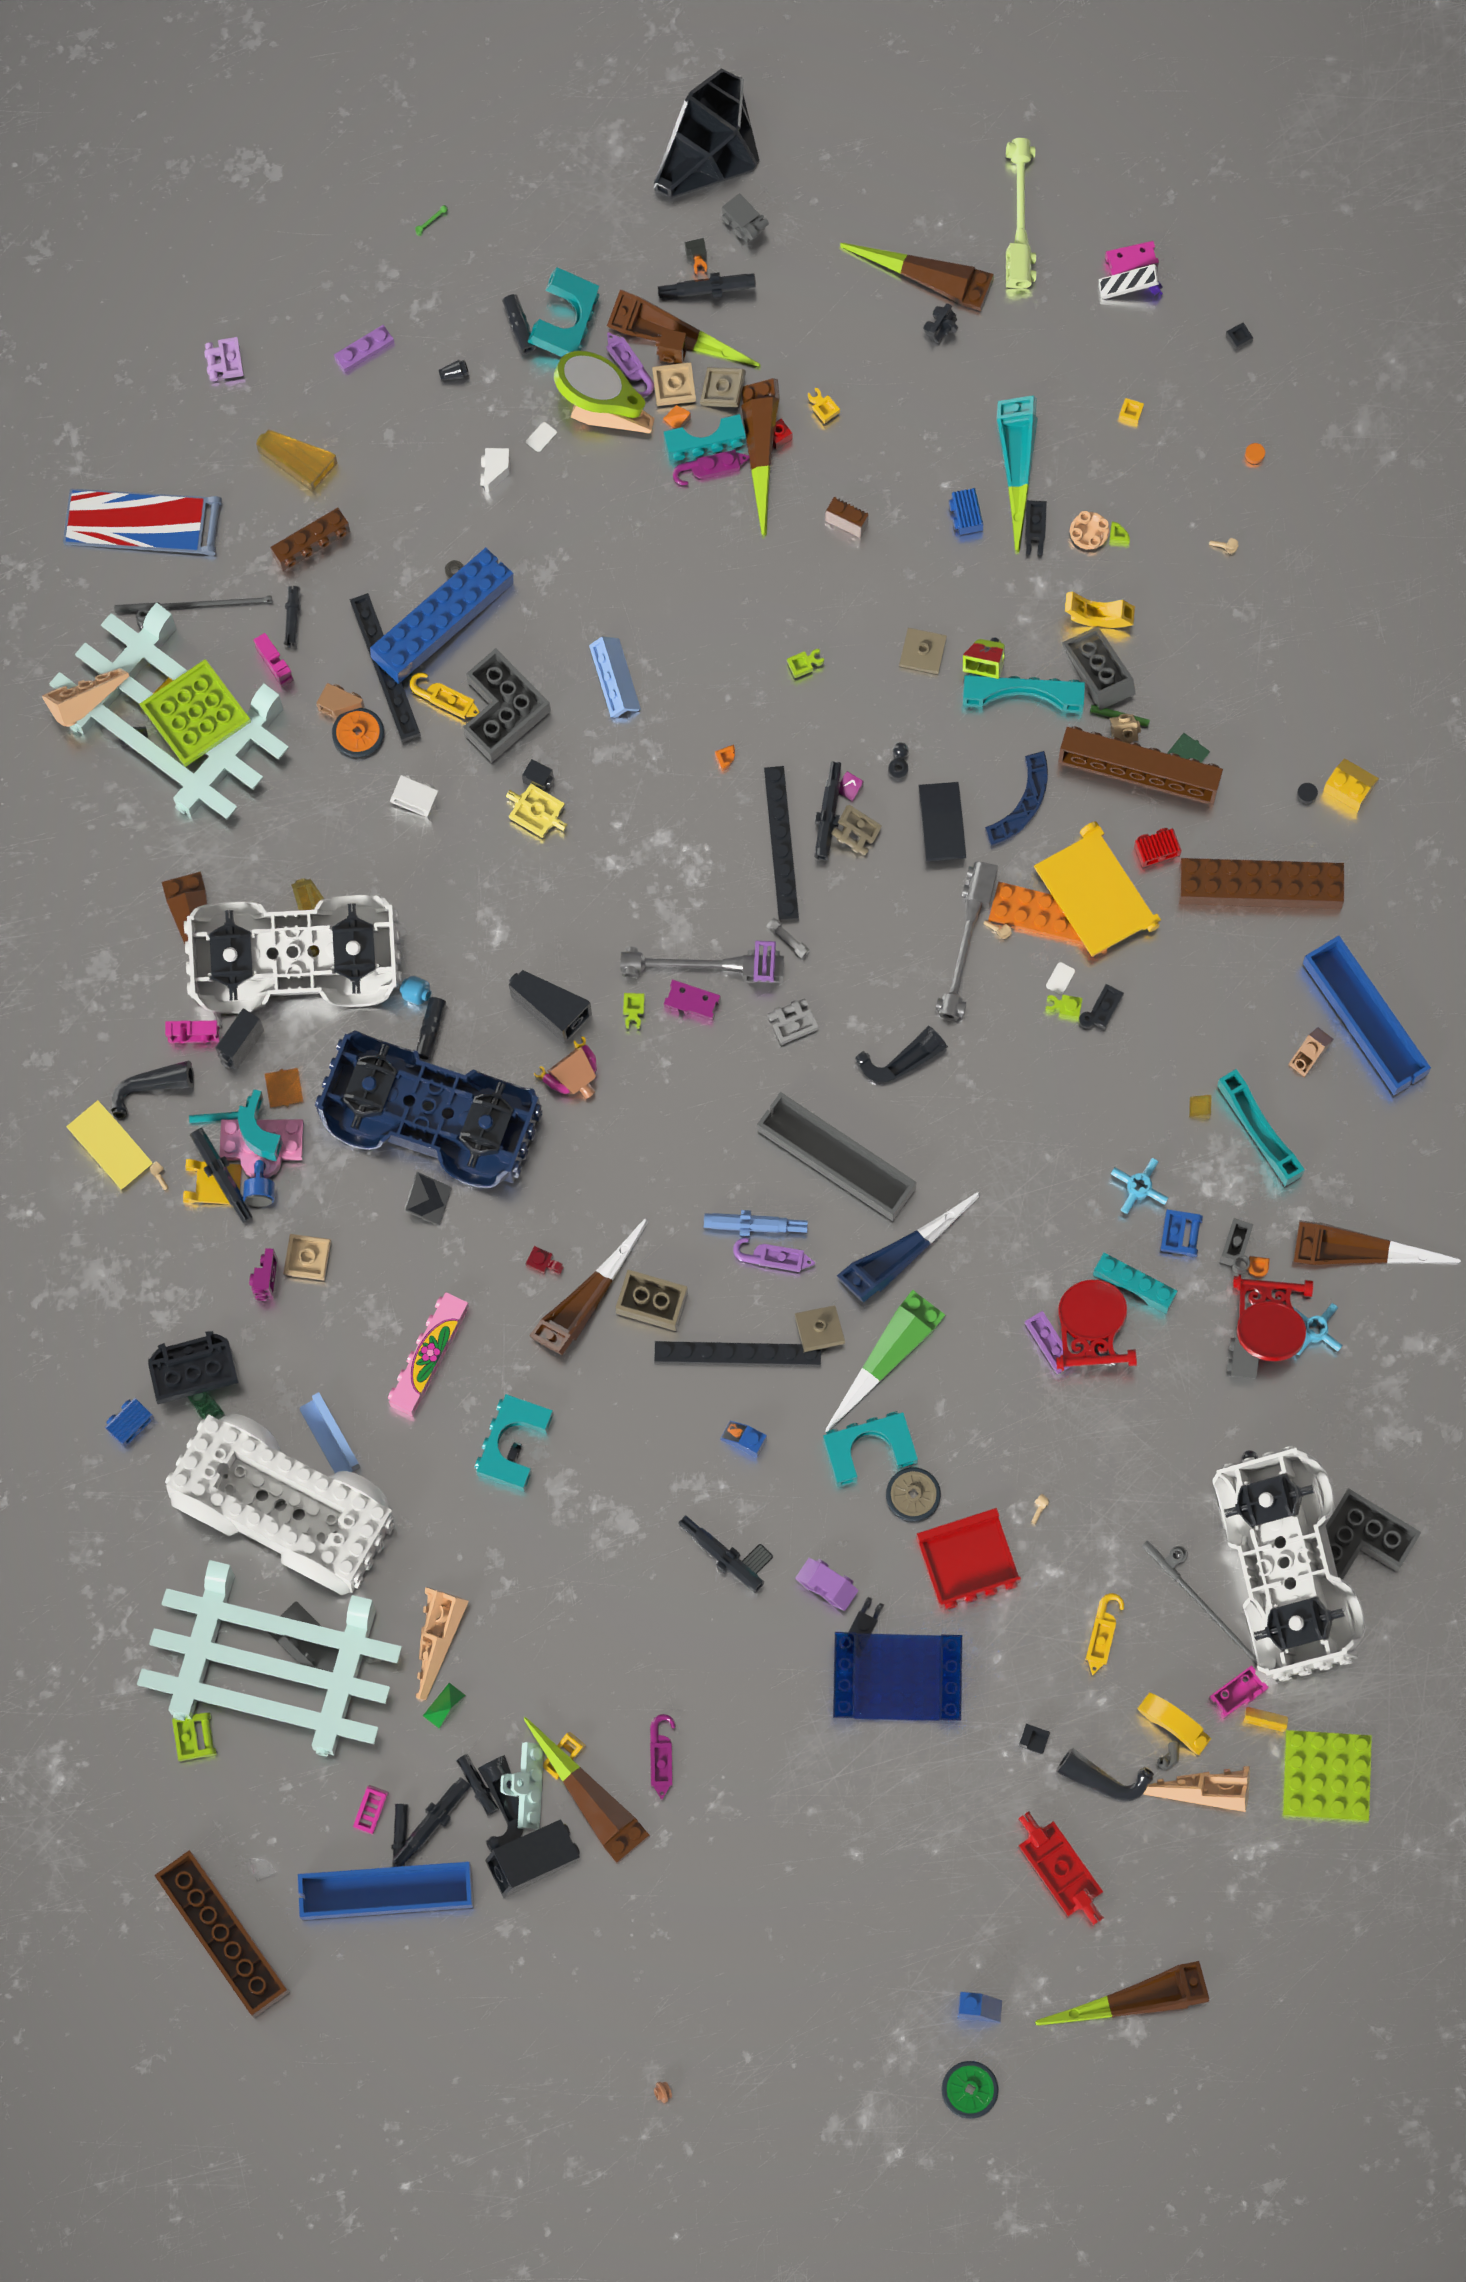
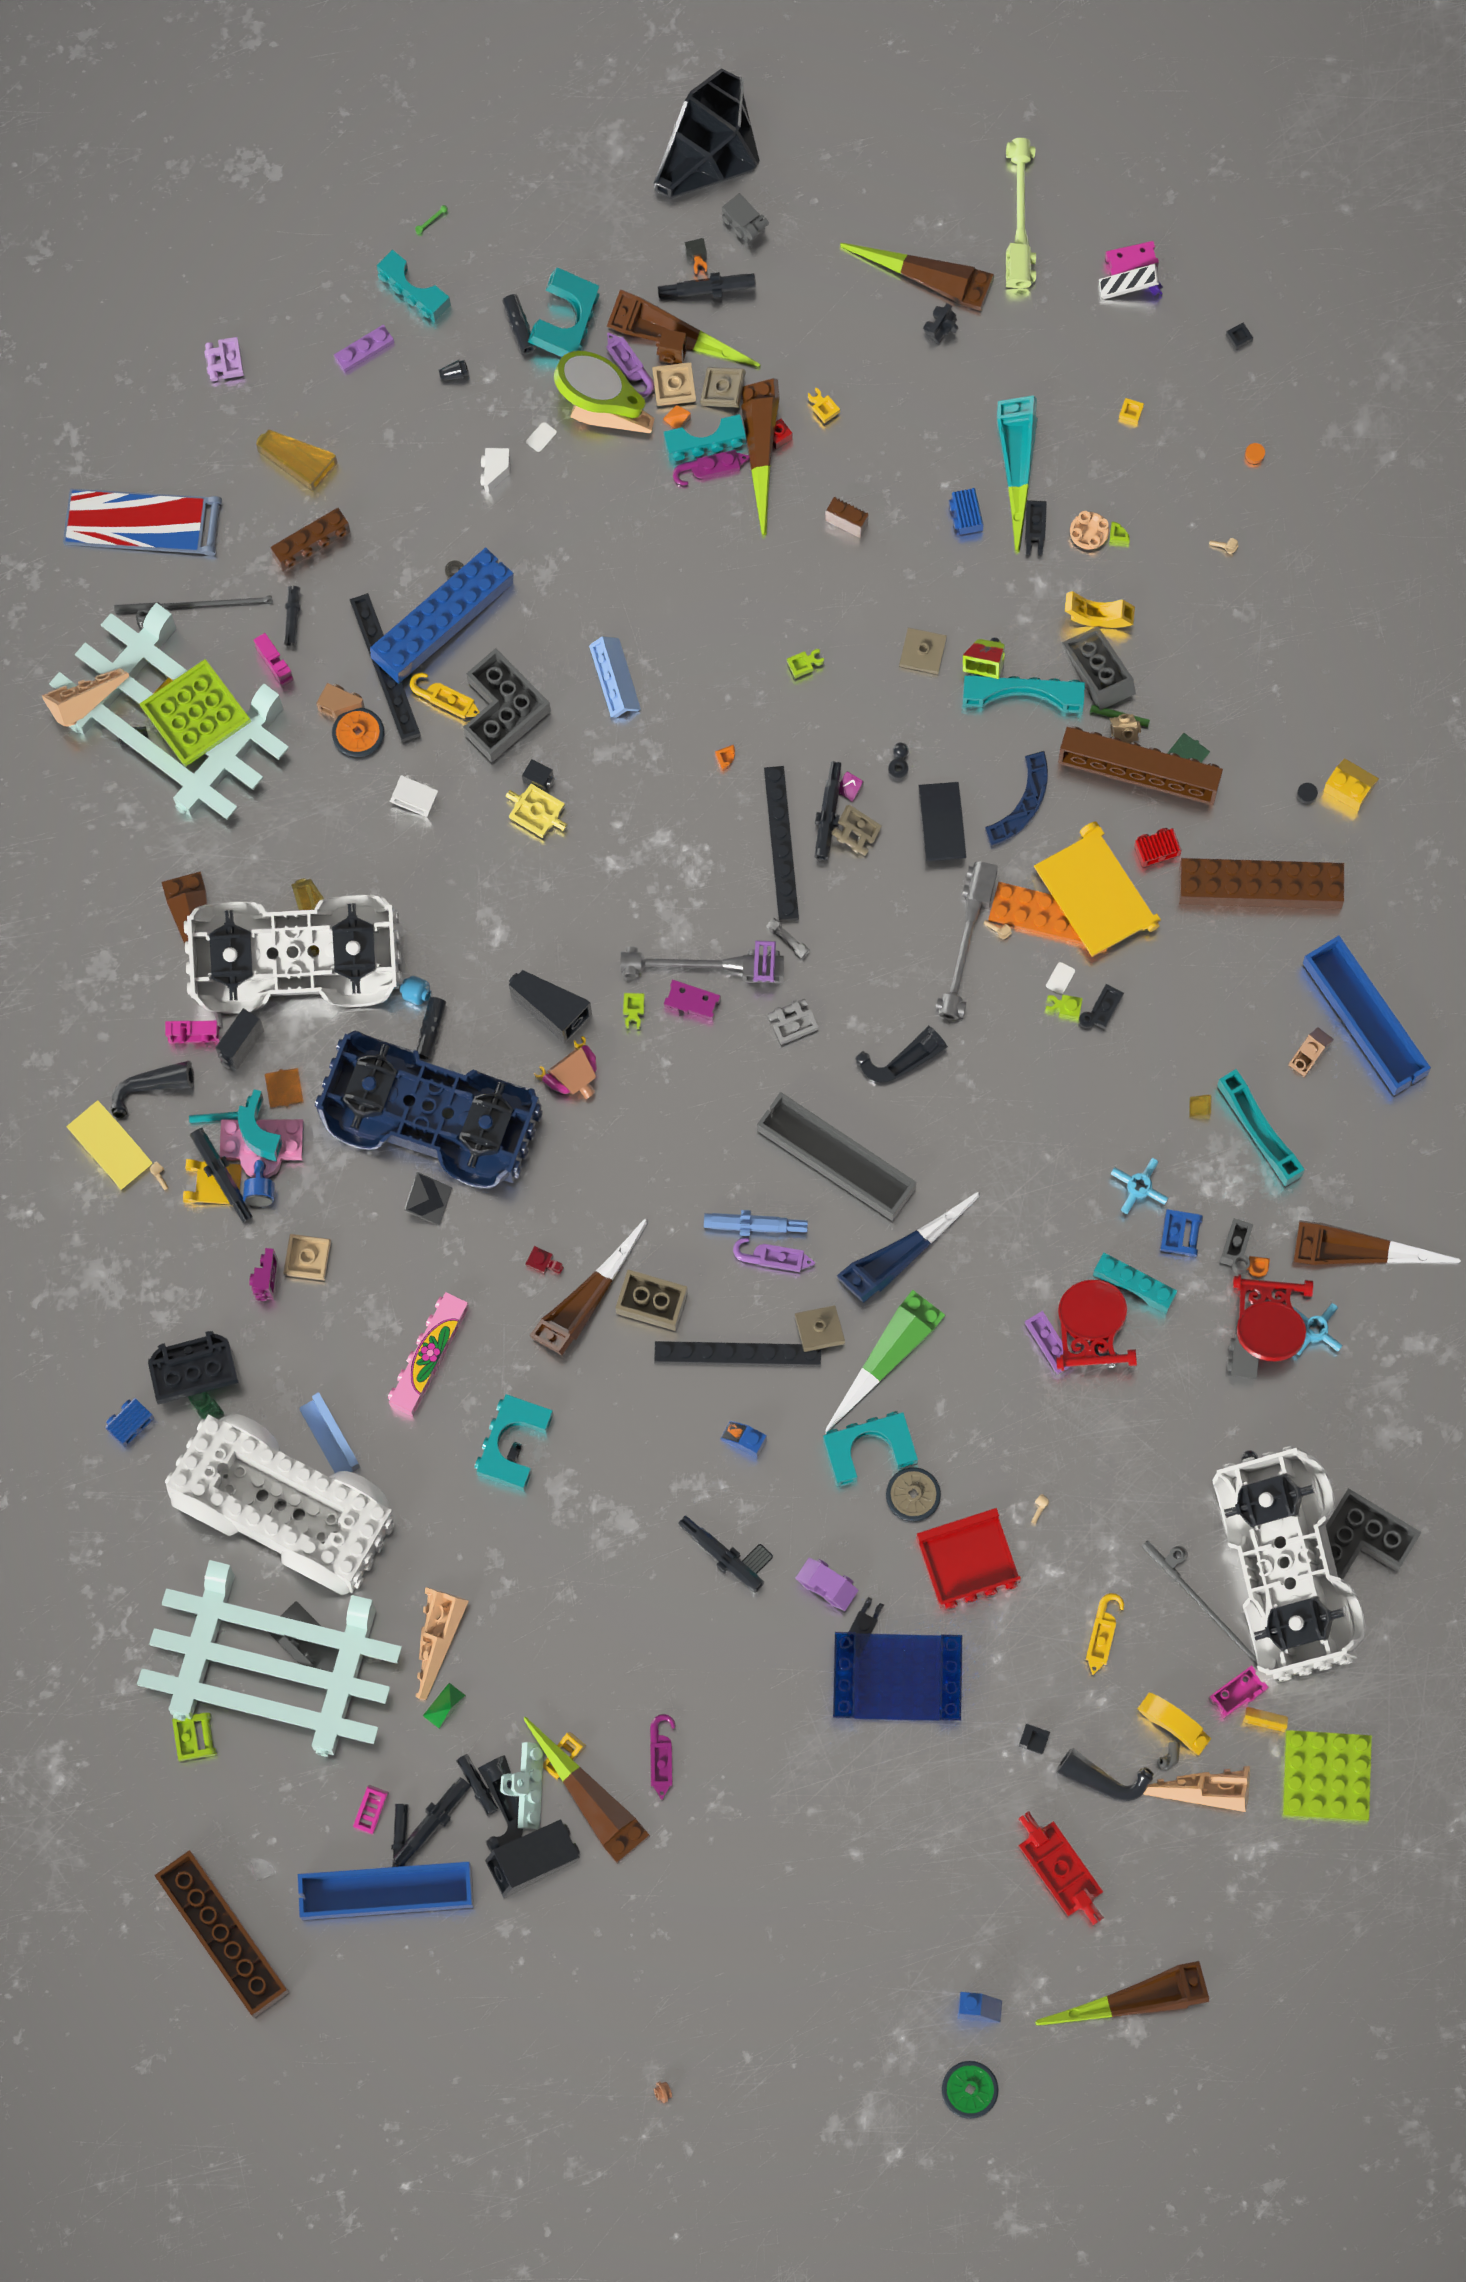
none -> teal arch [376,249,451,321]

